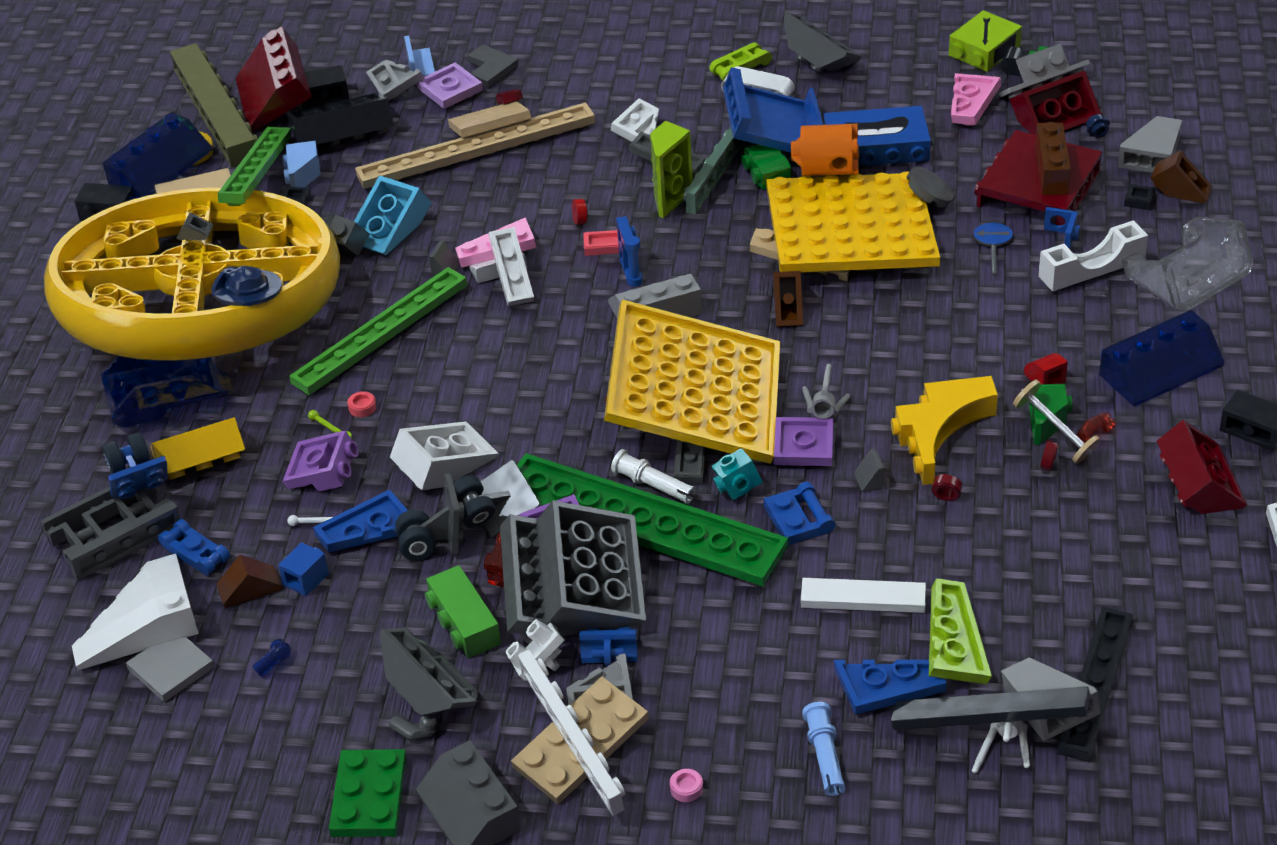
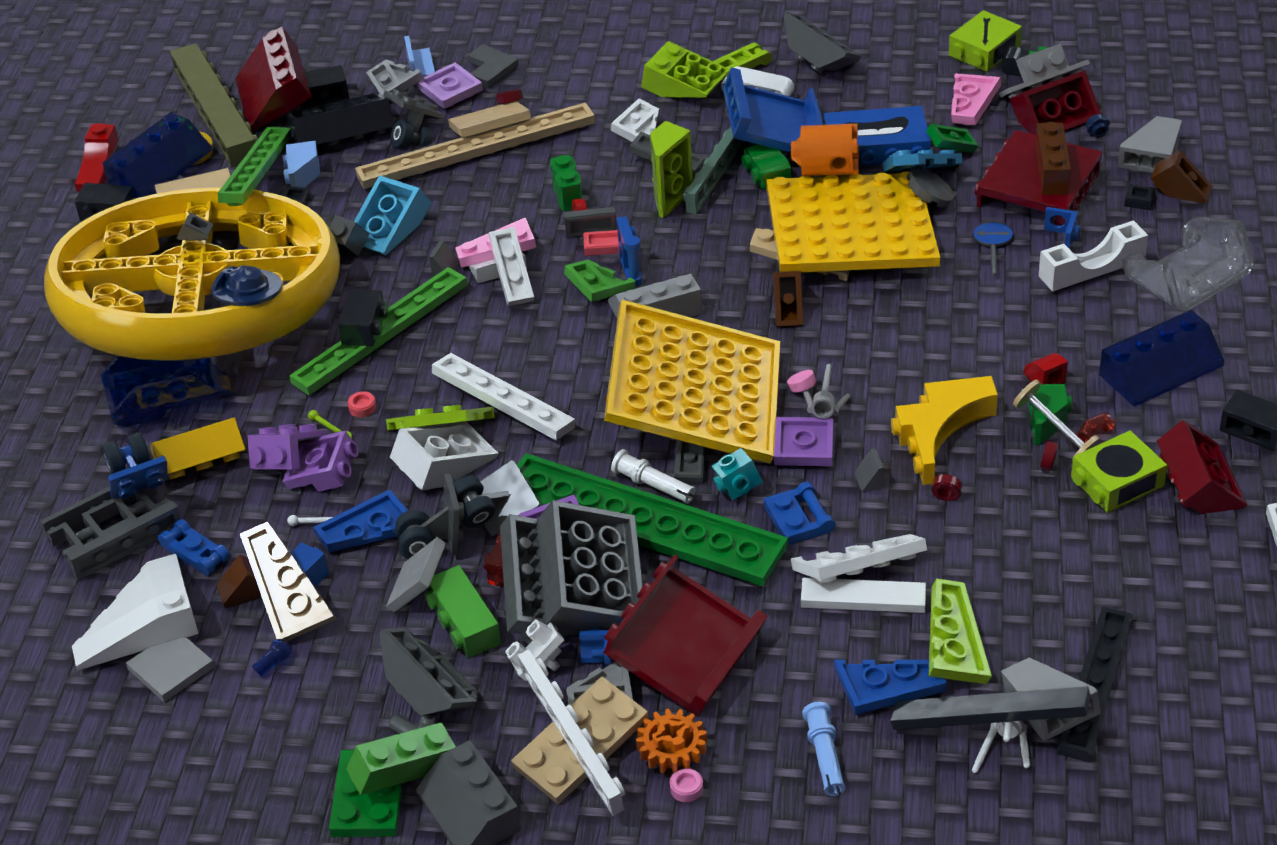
none -> red slope [74,123,119,192]
none -> wing [240,522,337,644]
none -> medium lavender bracket [247,424,327,469]
none -> black brick [338,289,388,346]
none -> bright green brick [346,722,456,795]
none -> plate [383,89,444,149]
none -> lime wing [386,405,495,430]
none -> light grey tile [386,537,445,612]
none -> white plate [432,353,575,440]
none -> green brick [550,155,583,212]
none -> dark grey tile [564,207,617,238]
none -> bright green wing [564,259,636,302]
none -> dark red panel [603,554,768,717]
none -> orange gear [636,709,707,773]
none -> lime slope [641,41,730,97]
none -> bright pink tile [787,370,817,393]
none -> white wing [791,534,927,582]
none -> dark azure plate [883,150,963,172]
none -> green plate [926,123,979,153]
none -> lime brick [1071,430,1167,513]

